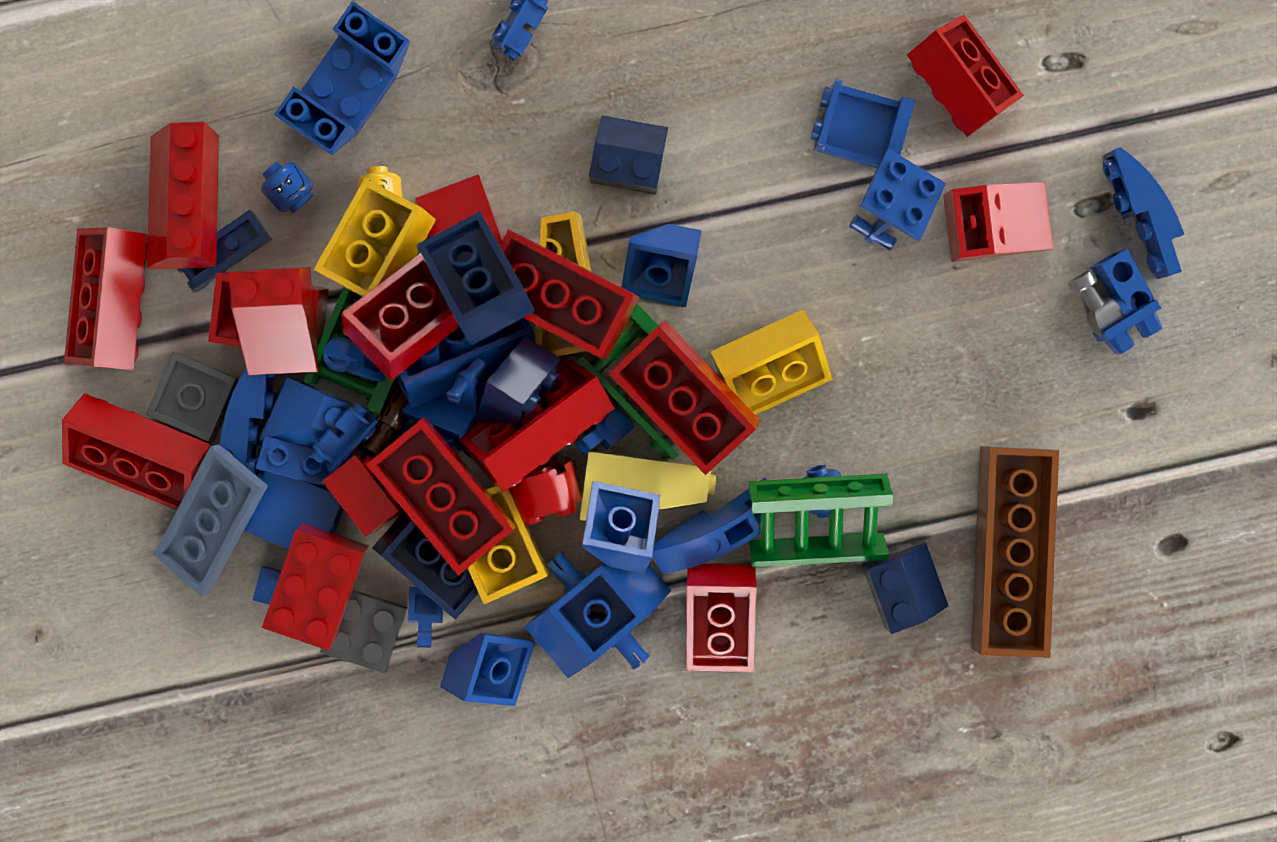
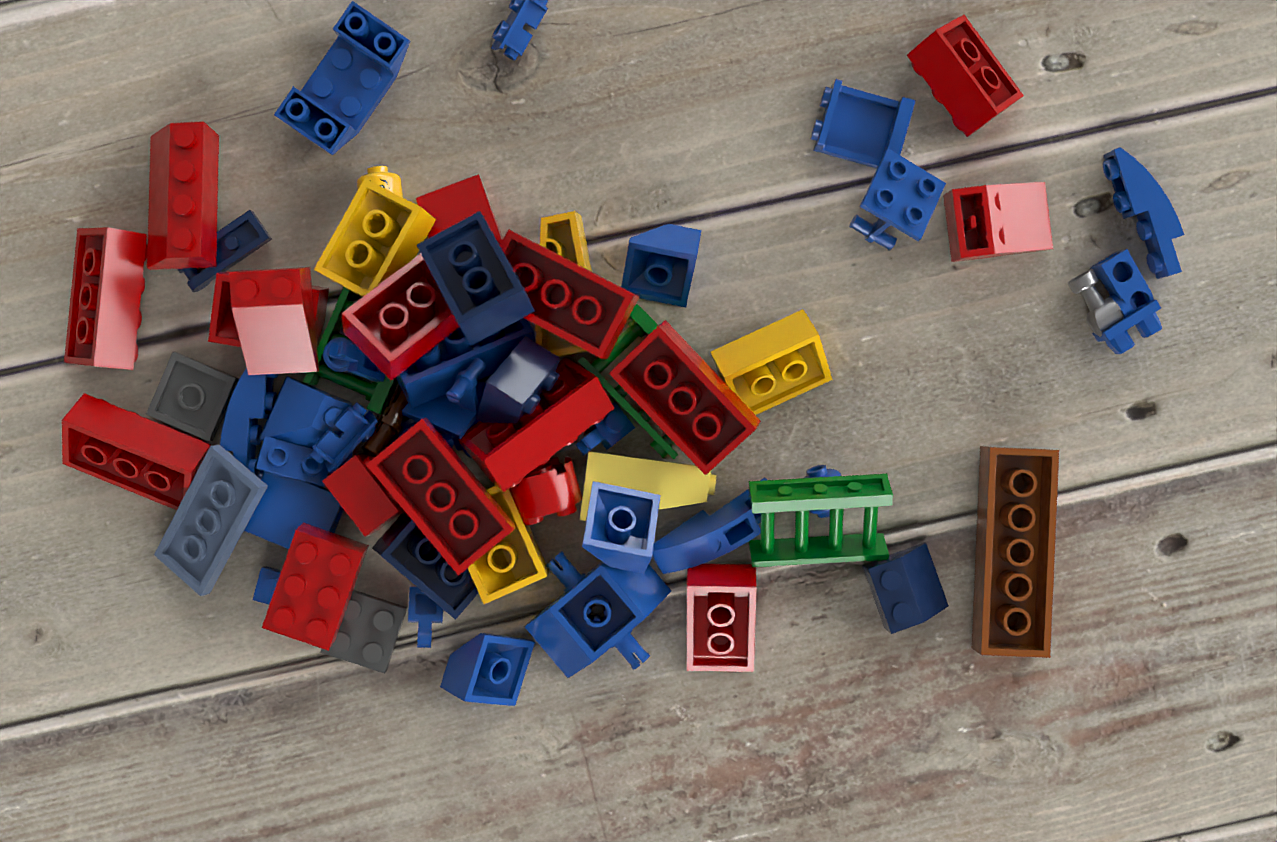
blue head [261,161,313,213] -> none
dark blue slope [589,115,668,195] -> none

